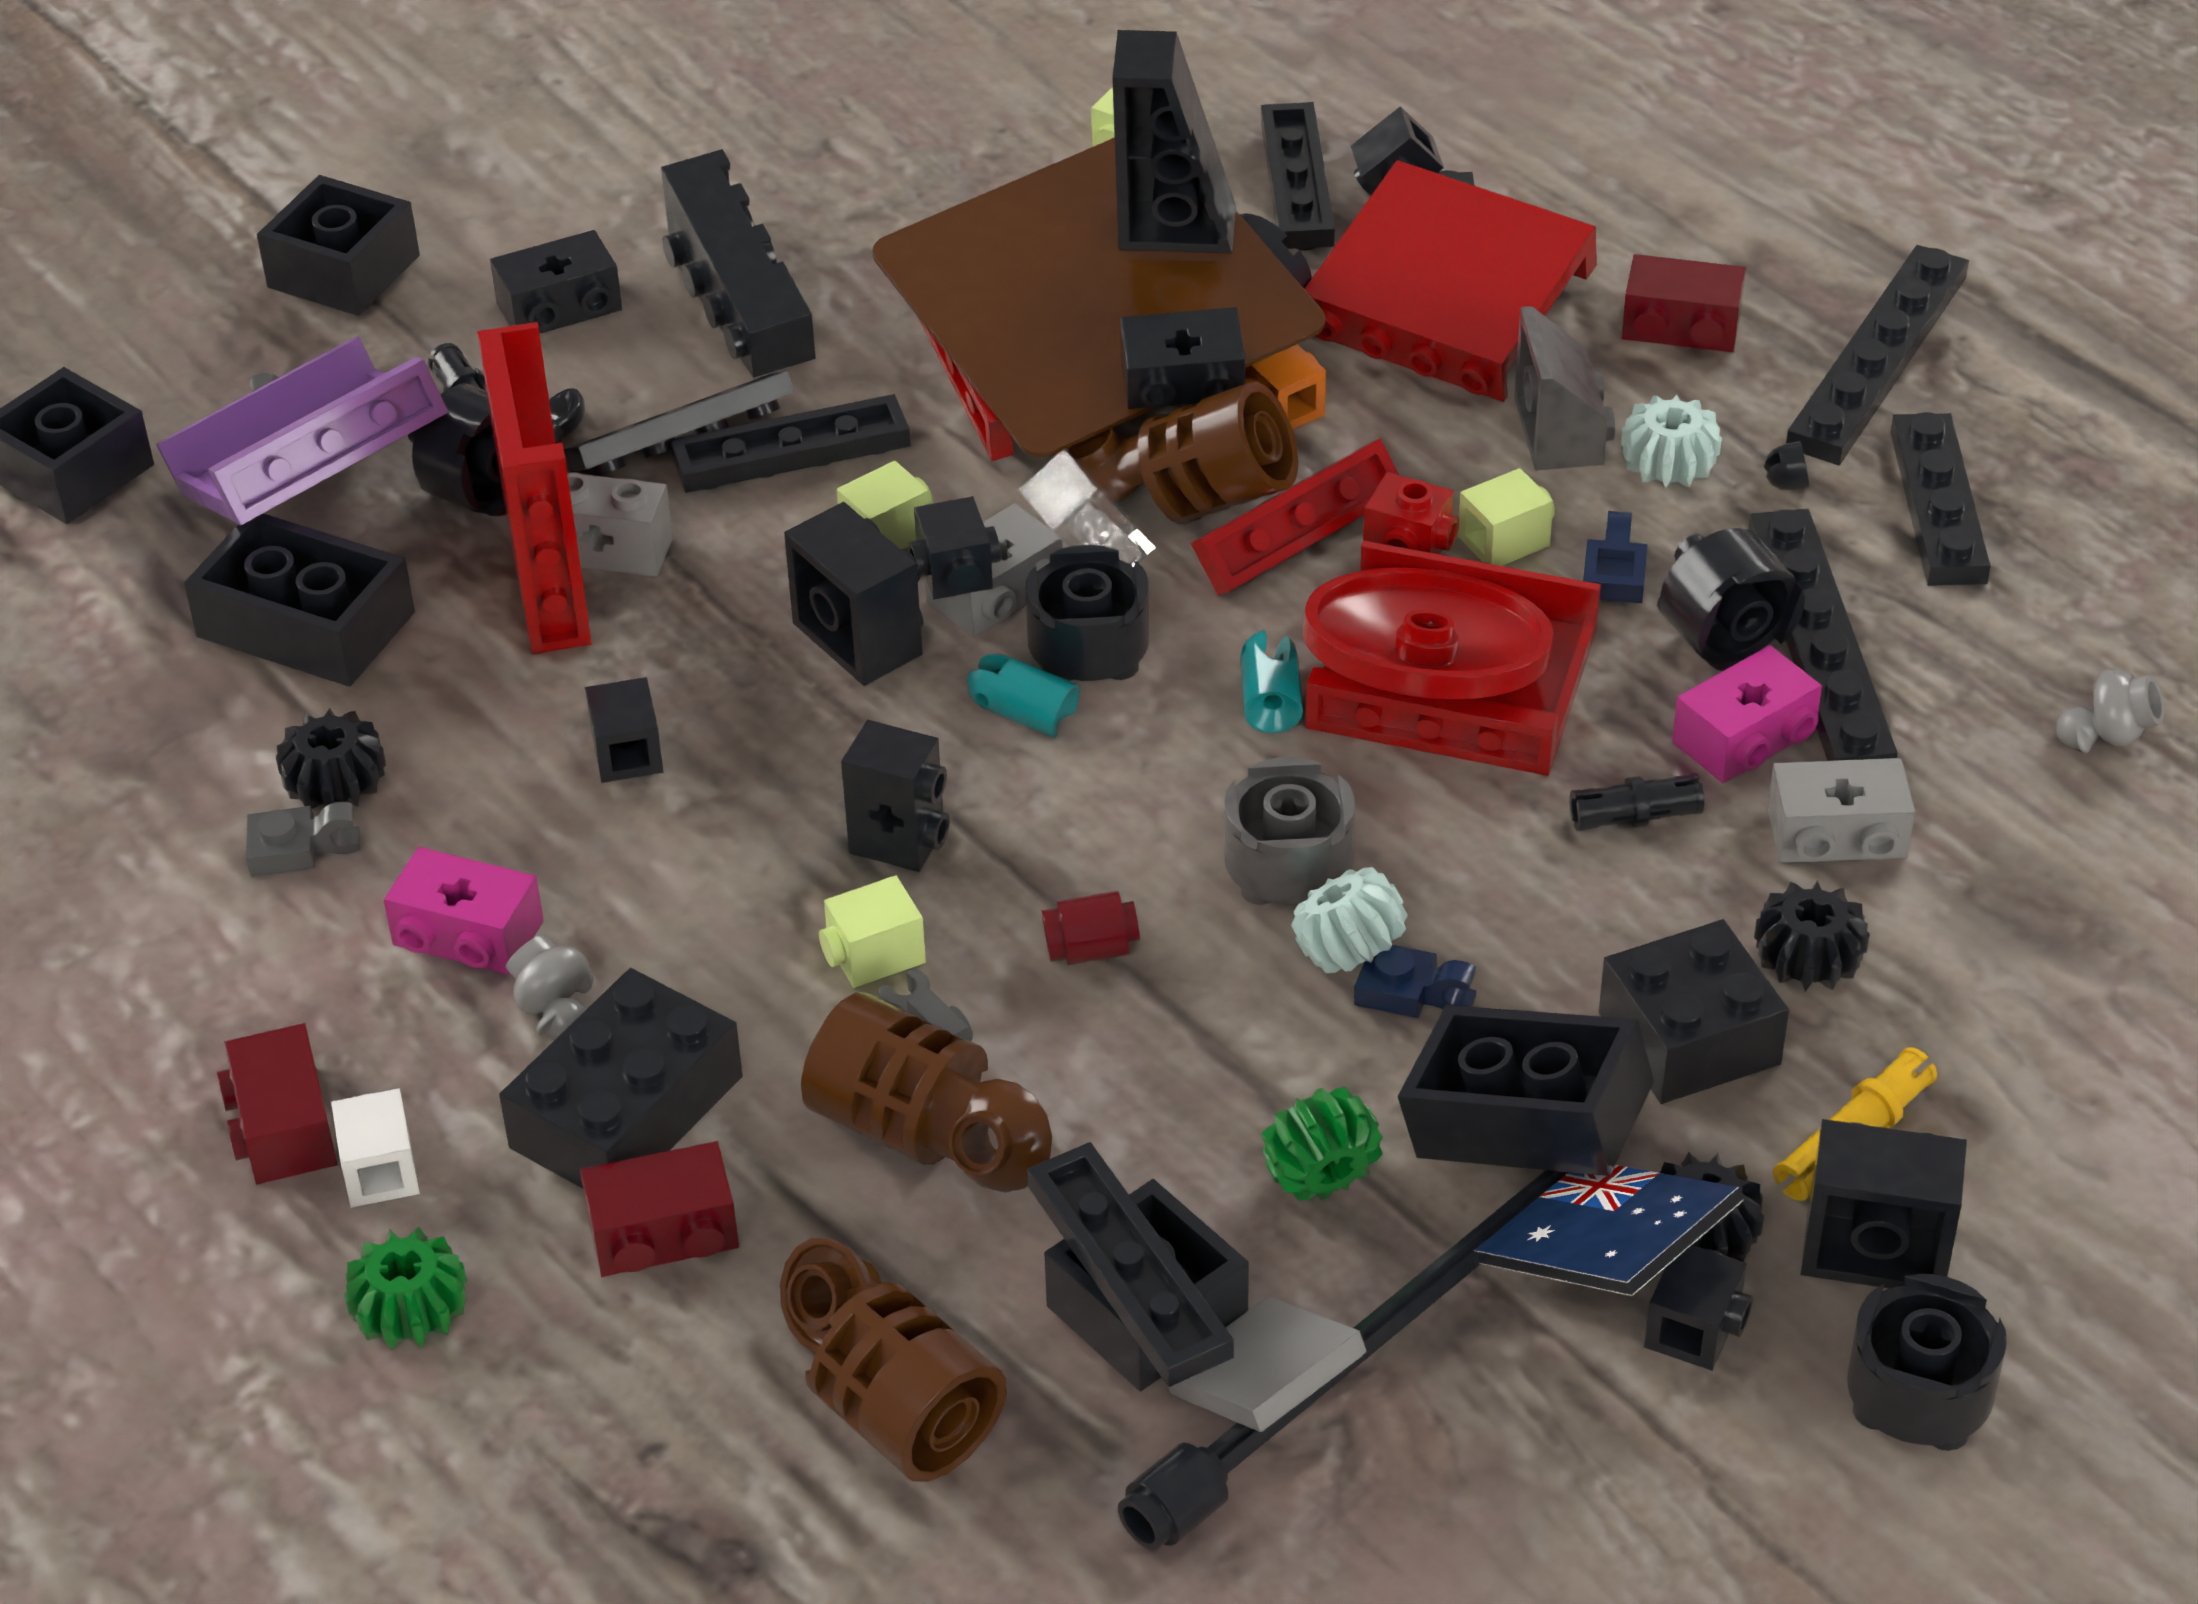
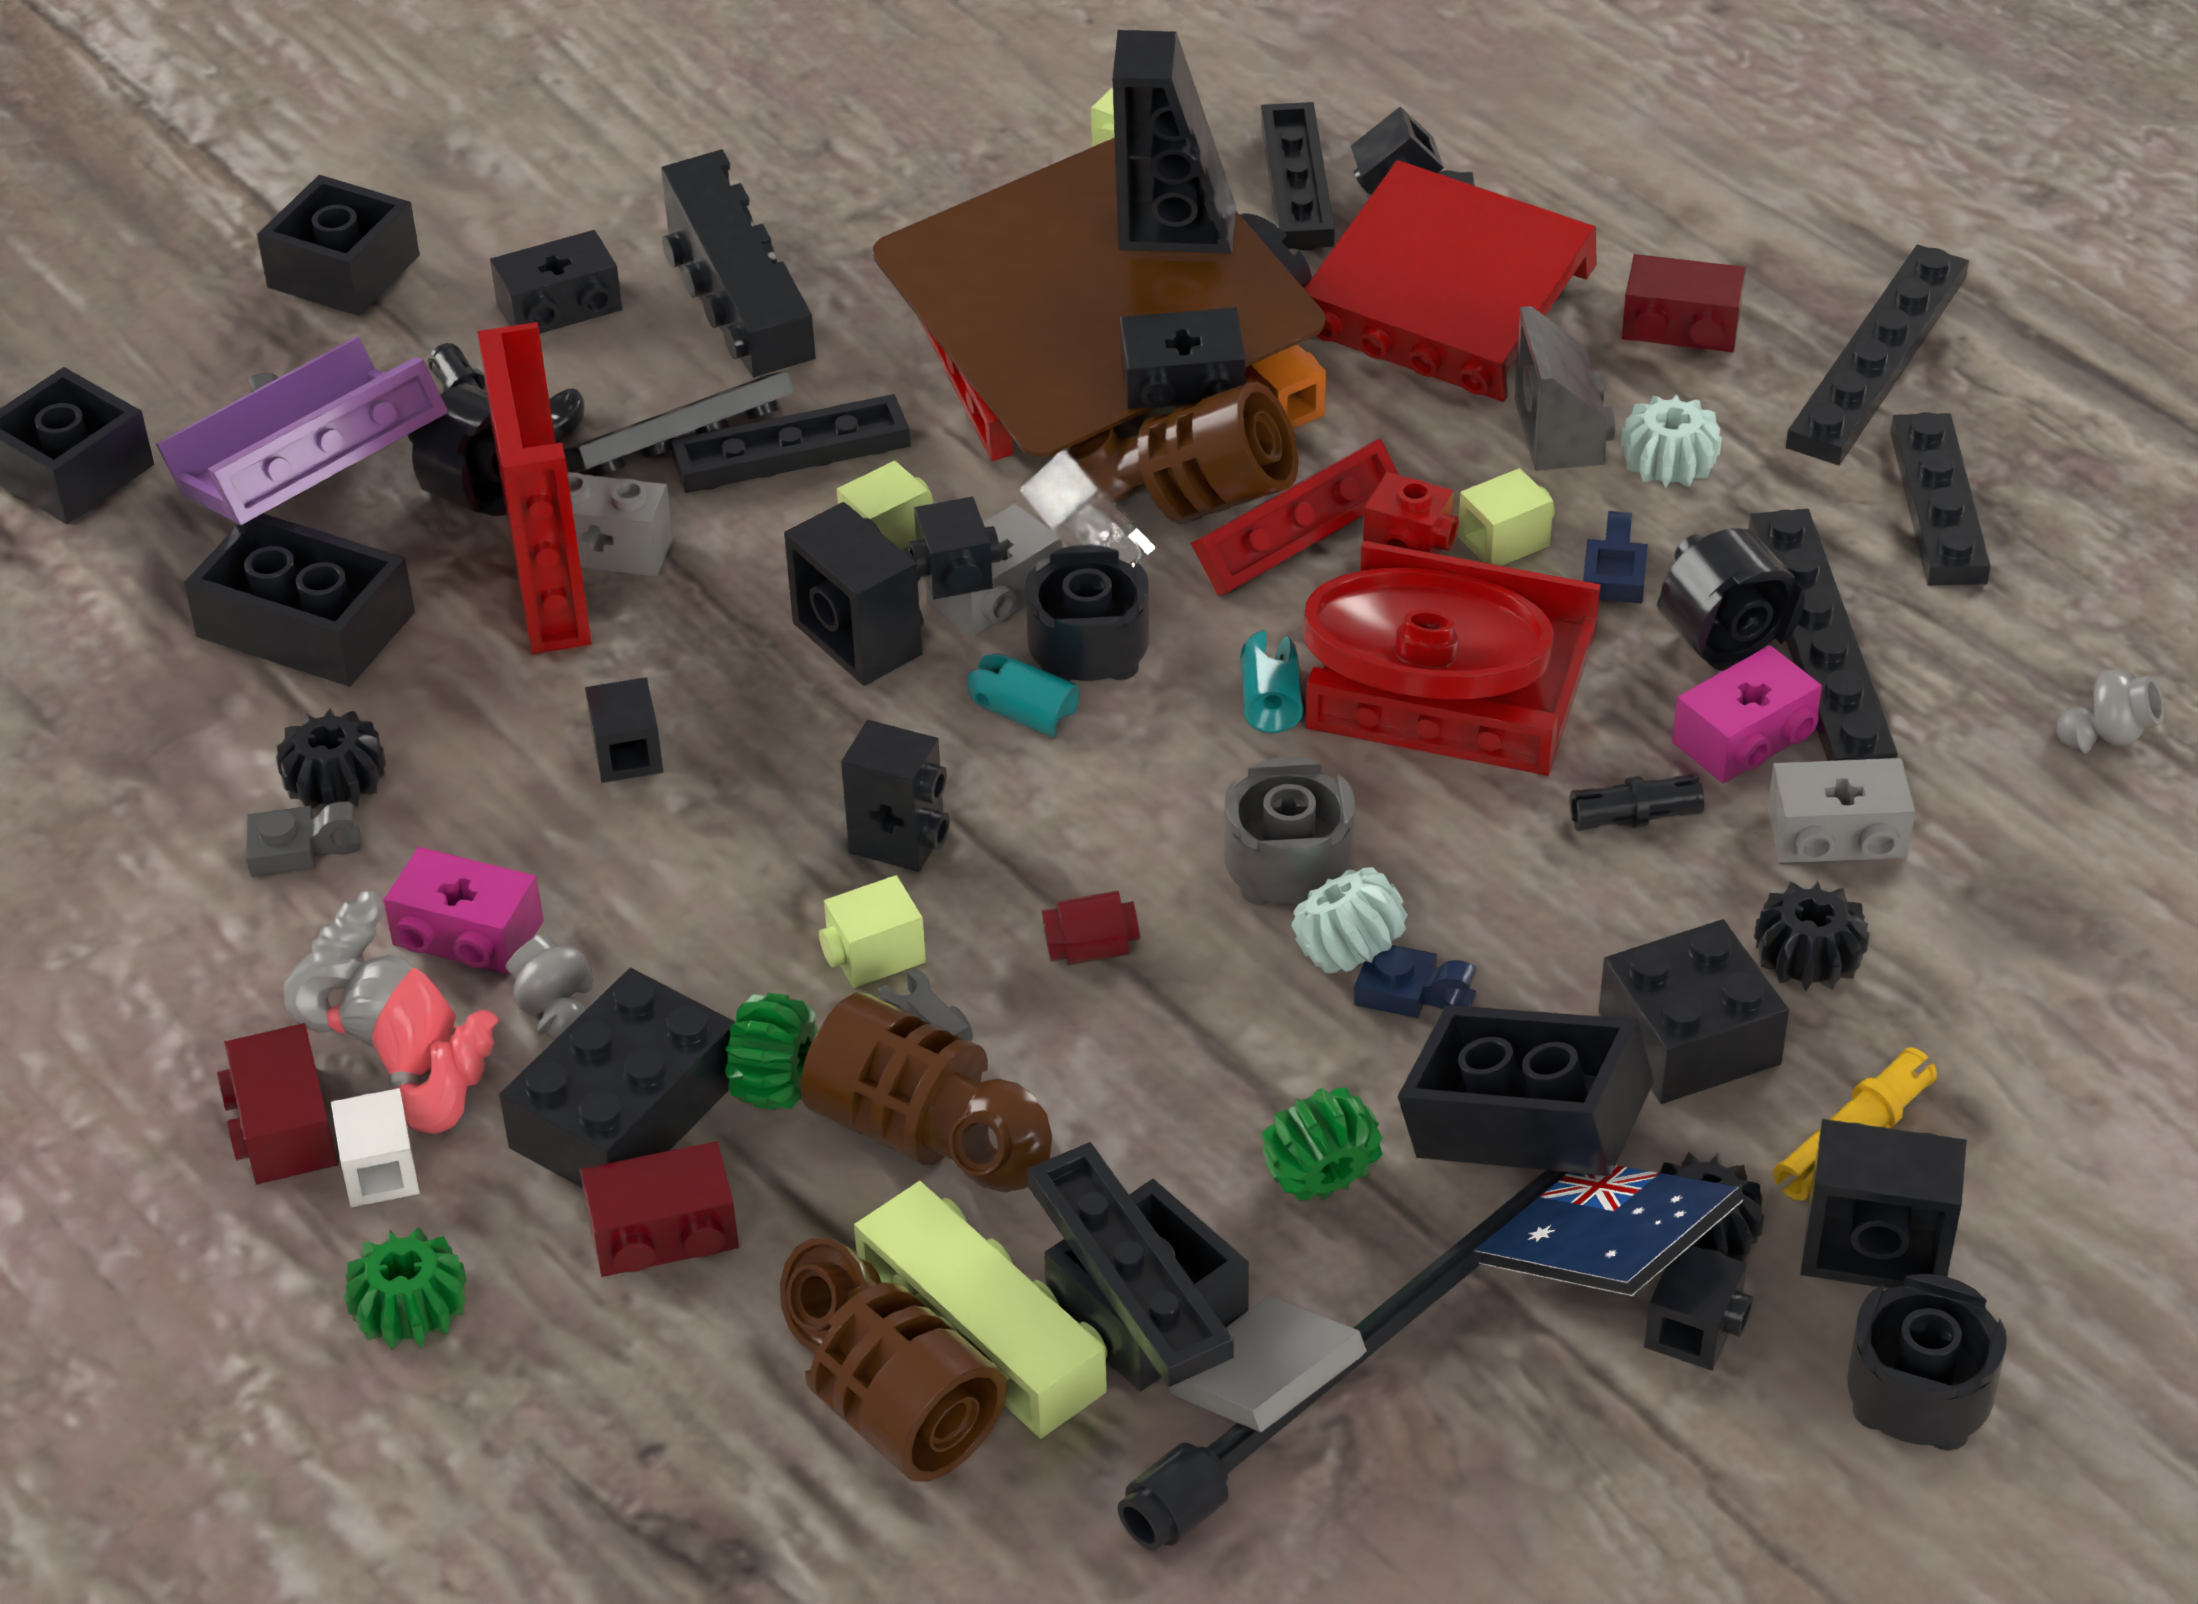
black hinge [1764,441,1809,490] -> none
none -> hair [284,890,500,1135]
none -> green gear [725,992,819,1110]
none -> yellowish green brick [854,1181,1108,1439]

